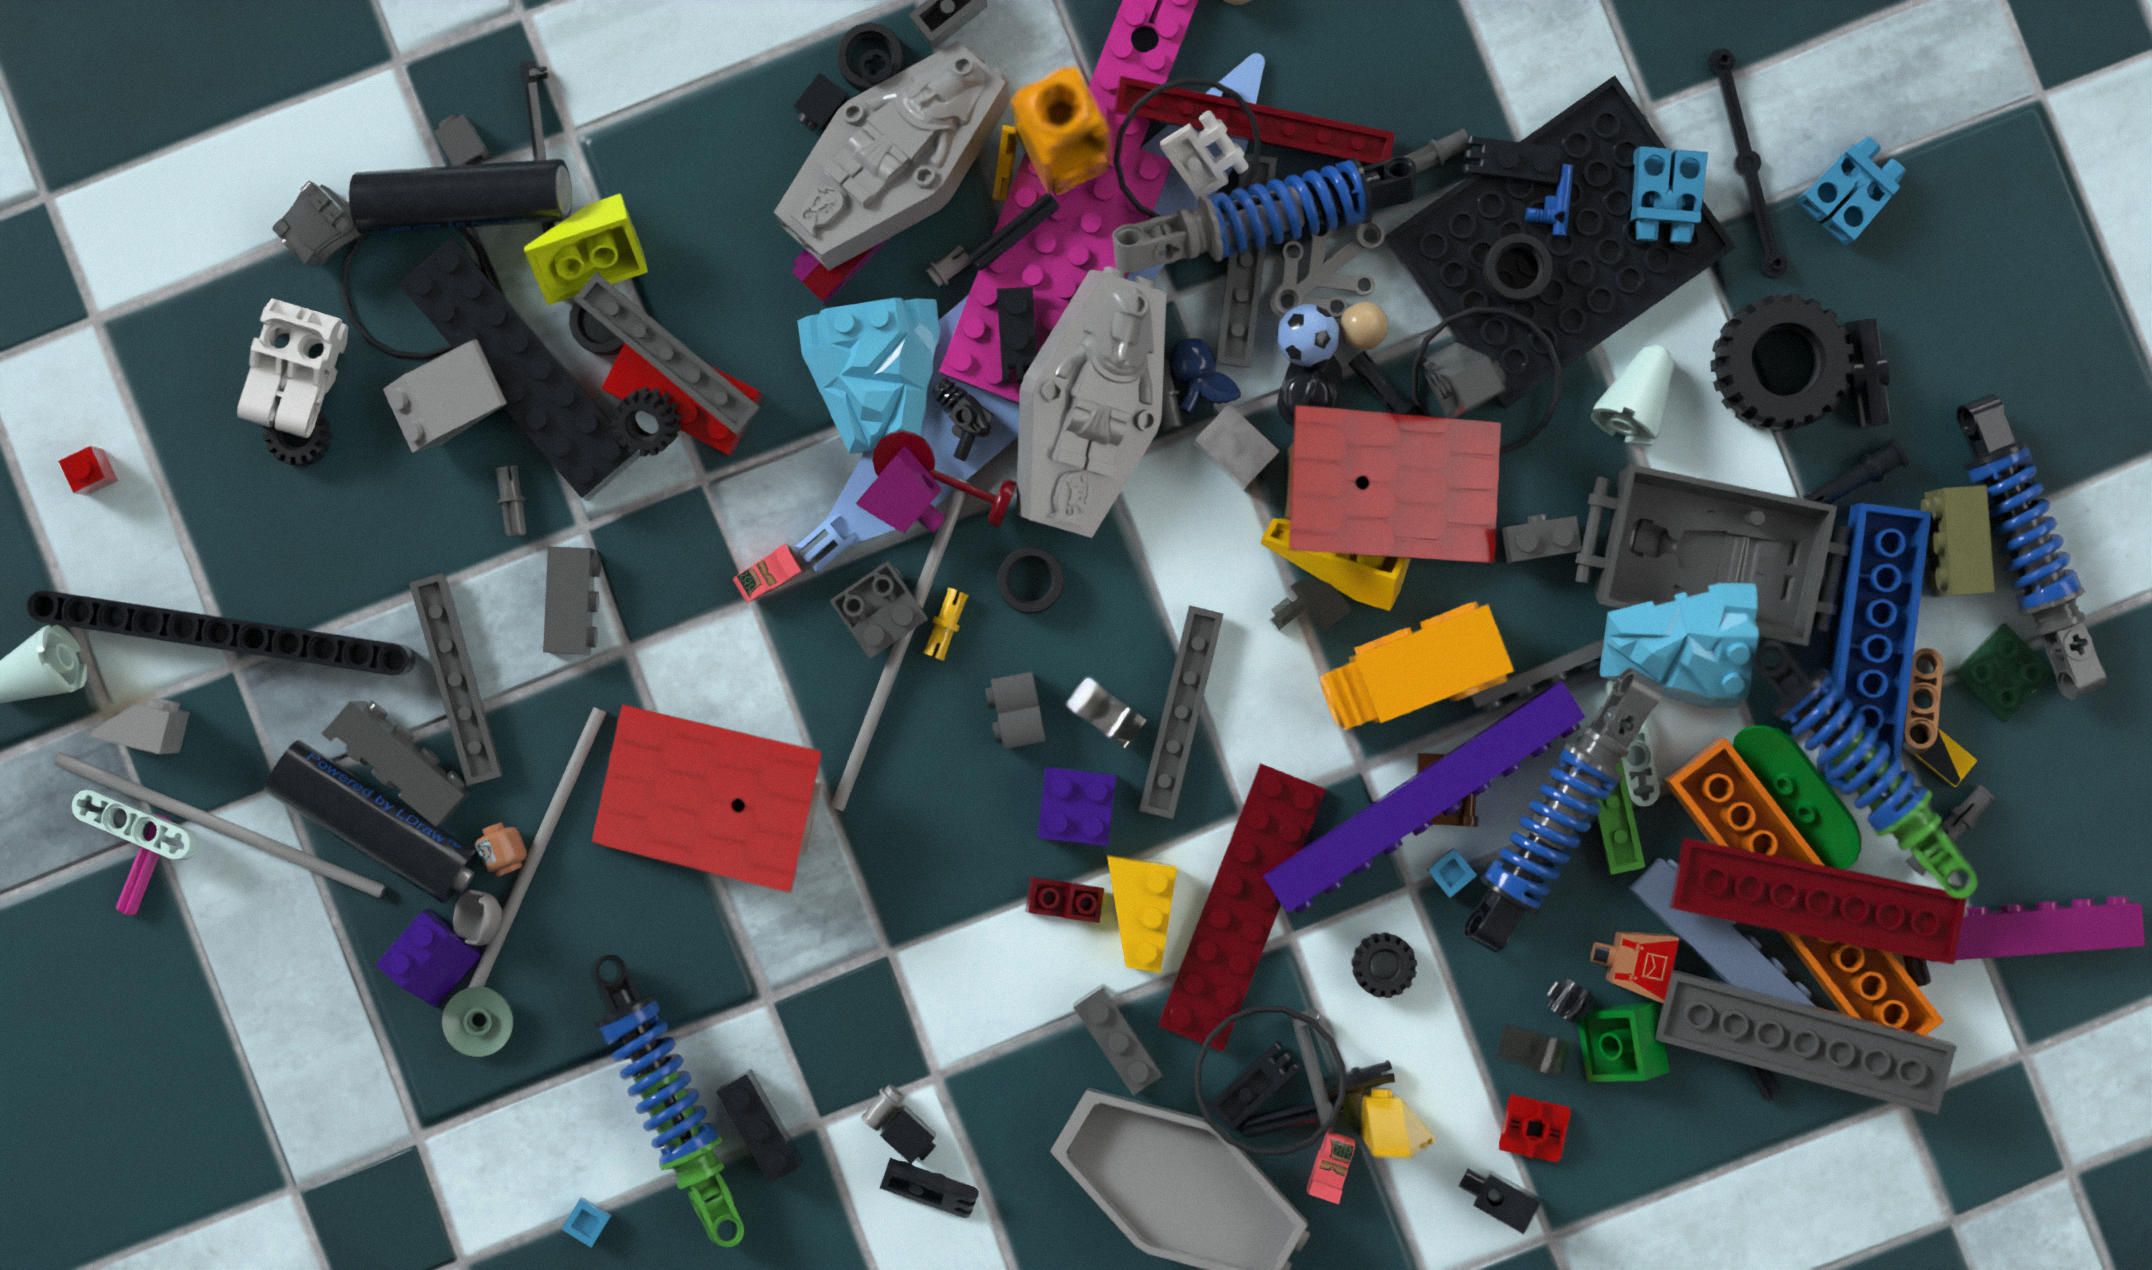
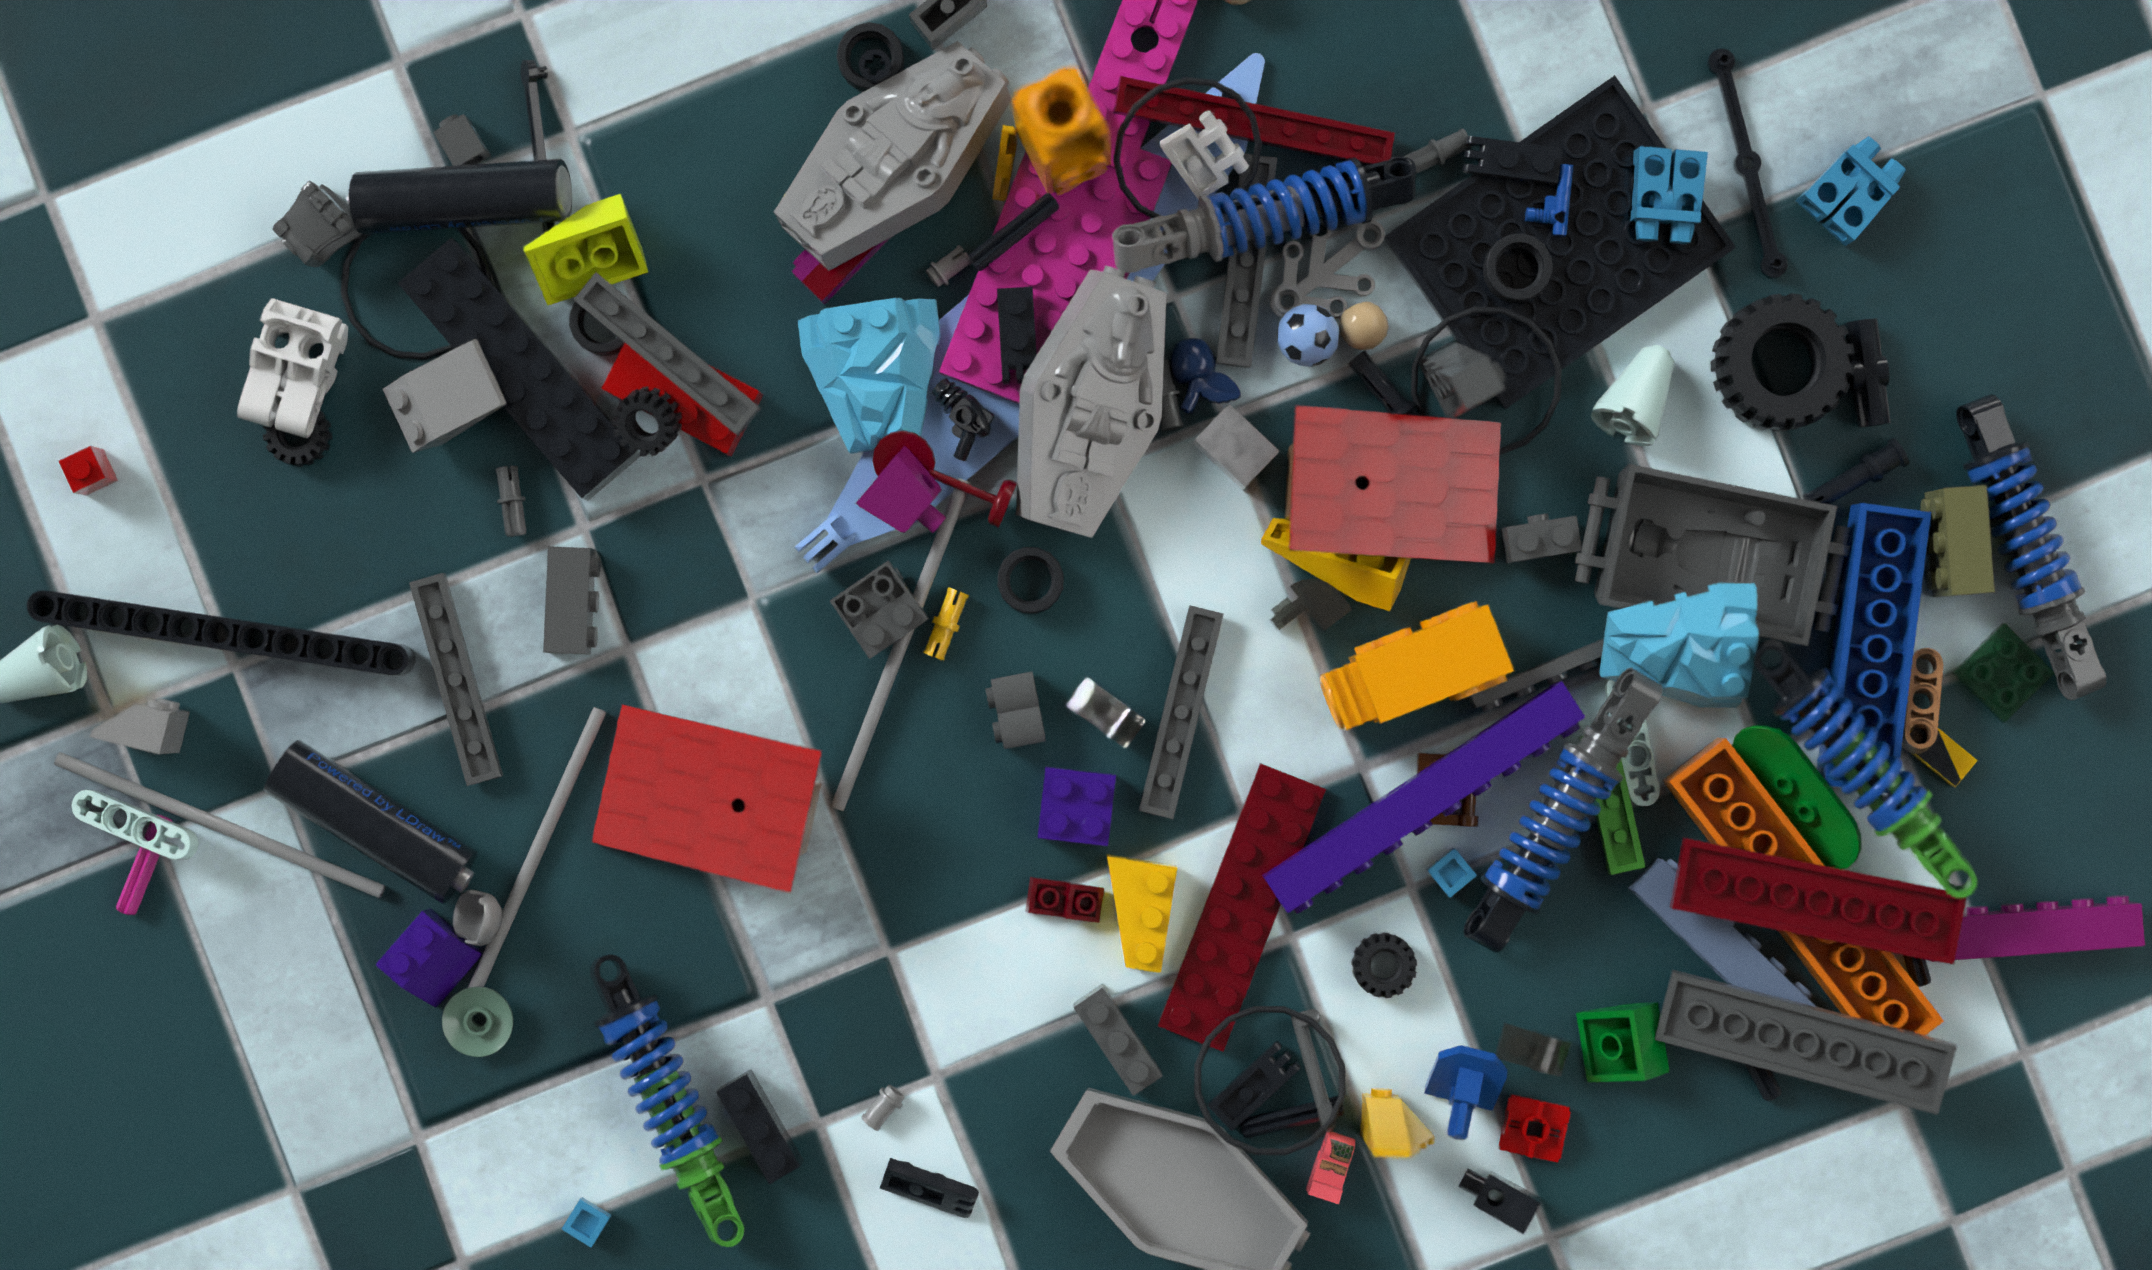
dark grey wedge [321,700,471,827] -> none
nougat head [475,822,527,877] -> none
coral leg [733,544,804,603] -> none
black brick [794,72,850,133] -> none
black brick [880,1105,936,1164] -> none
black piece [1277,355,1343,428] -> none
black pin [1323,1060,1395,1100] -> none
black gear [1546,977,1593,1024] -> none
torso [1590,931,1679,1003] -> none
dark grey pin [1905,785,1996,876] -> none
none -> blue piece [1424,1045,1508,1140]

